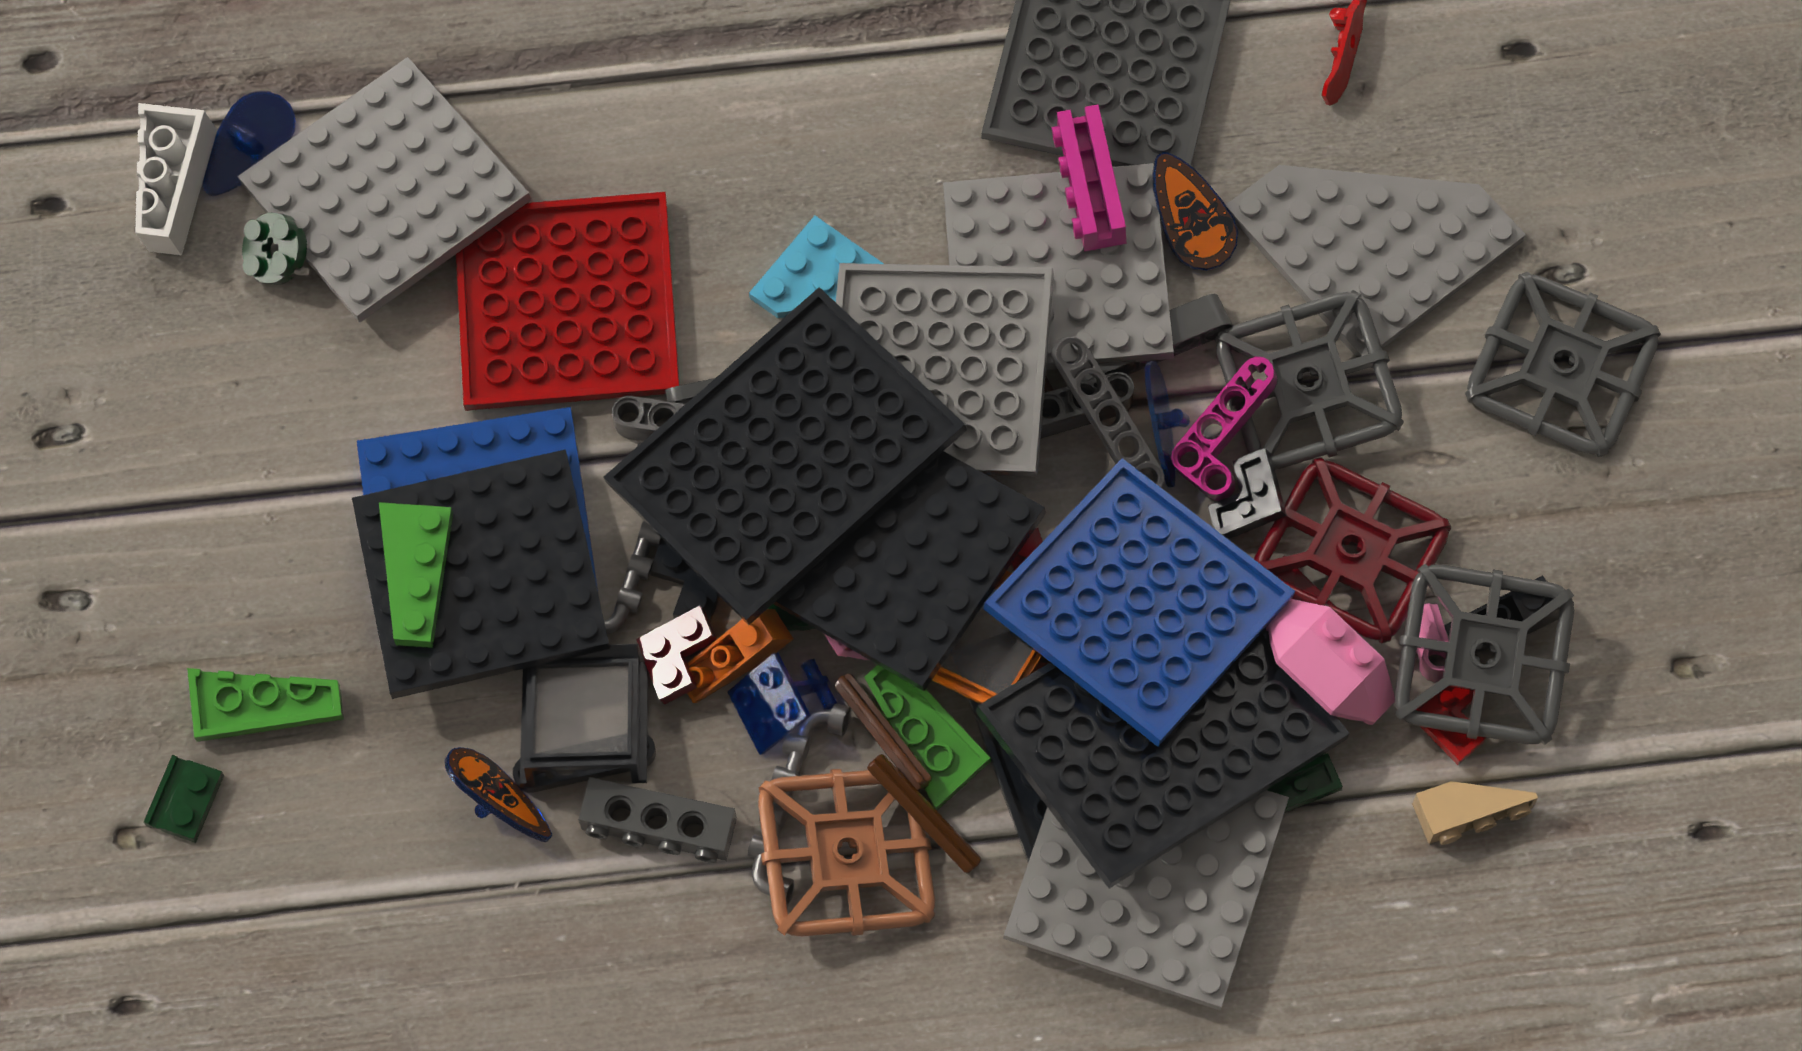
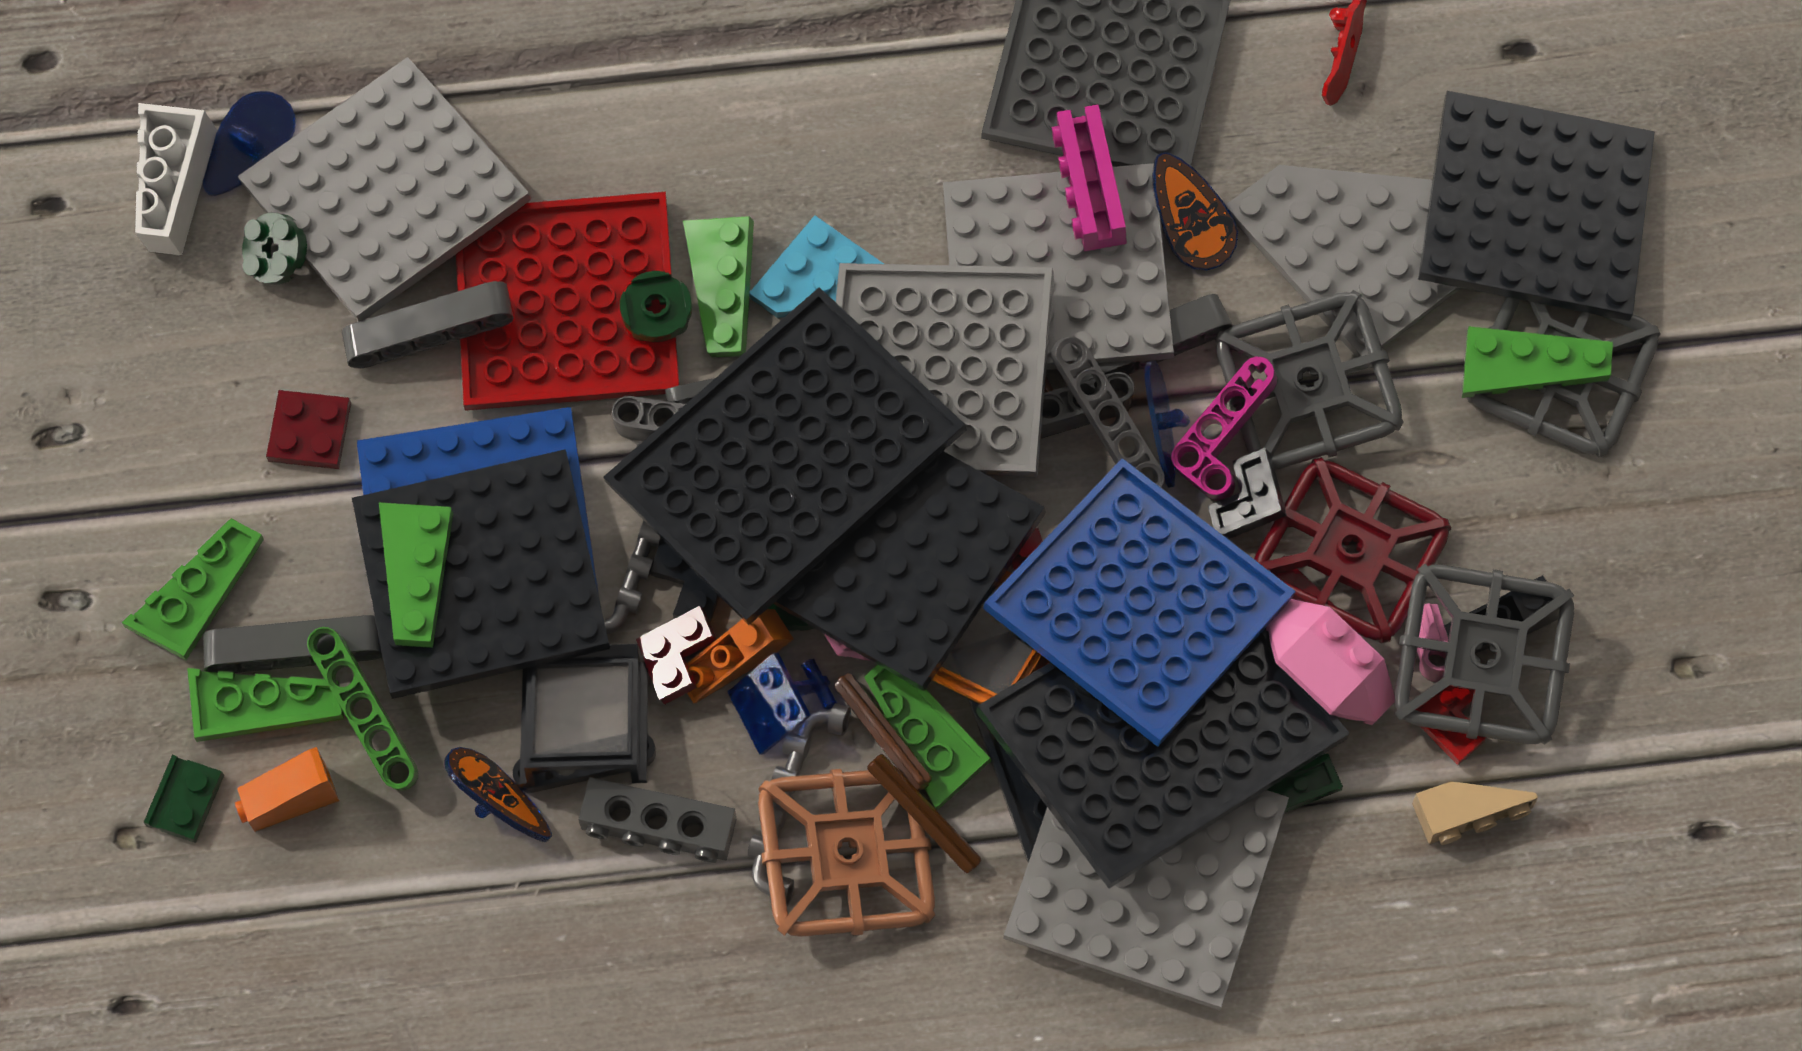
none -> bright green wing [122,518,264,660]
none -> dark grey beam [203,615,383,673]
none -> orange slope [235,747,339,832]
none -> dark red plate [266,390,351,469]
none -> bright green beam [307,627,418,790]
none -> dark grey beam [342,281,514,368]
none -> dark green plate [620,271,692,342]
none -> bright green wing [683,216,754,357]
none -> black plate [1418,90,1655,321]
none -> bright green wing [1462,326,1613,398]

